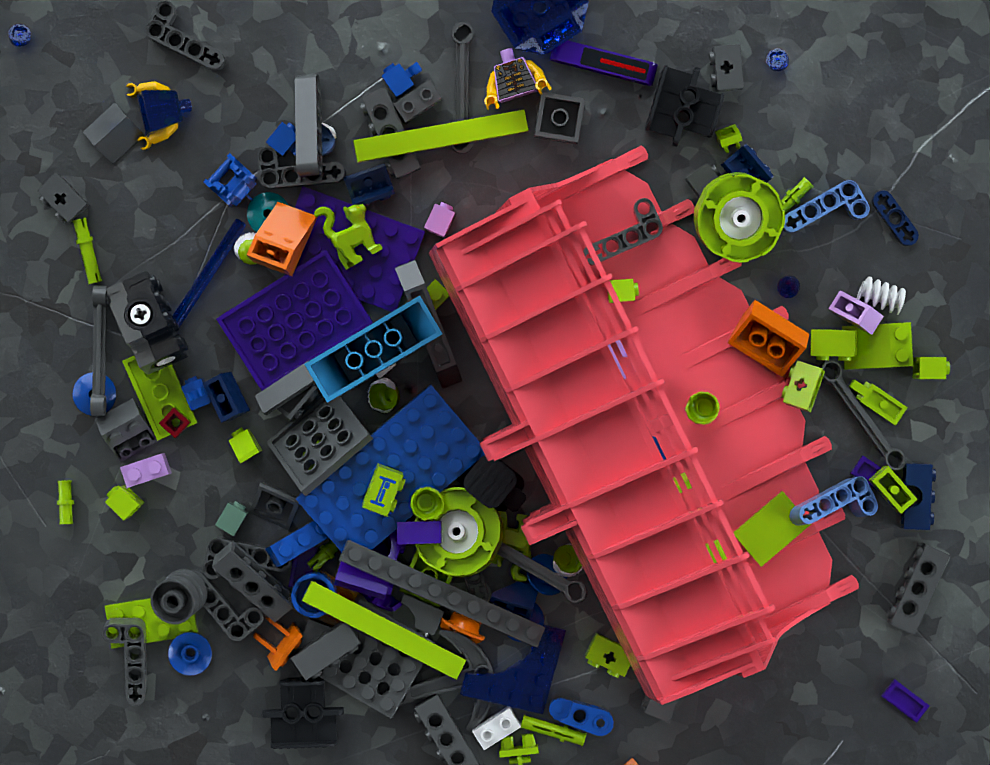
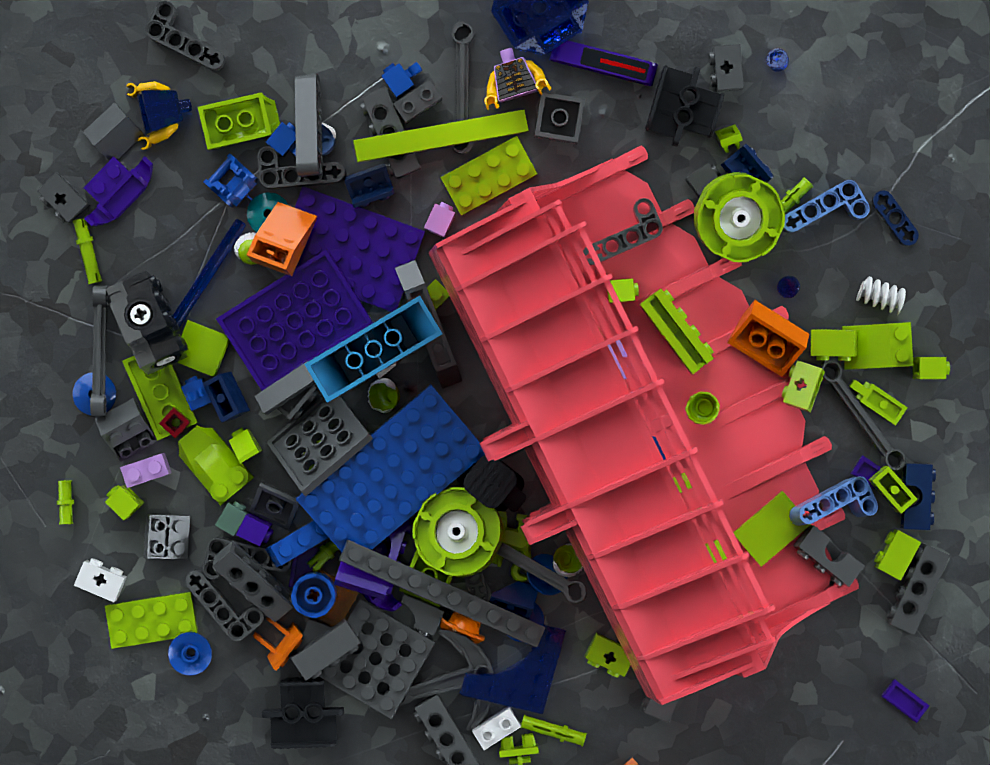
clear blue tile [8,24,31,47] -> none
dark grey beam [102,618,147,706] -> none
dark grey wheel [151,569,207,624] -> none
lime tile [302,581,466,680] -> none
lime animal [314,204,383,270] -> none
lime brick [362,463,406,517] -> none
dark purple tile [397,521,442,545] -> none
lime hair [410,487,445,521] -> none
blue piece [549,697,614,736] -> none
lavender brick [829,291,884,335] -> none
none -> white brick [74,558,127,602]
none -> dark purple plate [84,156,153,226]
none -> plate [144,513,190,559]
none -> lime slope [177,320,230,377]
none -> lime slope [178,425,254,506]
none -> lime slope [198,92,280,150]
none -> dark purple brick [236,513,274,546]
none -> lime plate [440,136,538,216]
none -> lime brick [639,289,714,374]
none -> dark grey arch [793,525,865,587]
none -> lime brick [874,529,921,581]

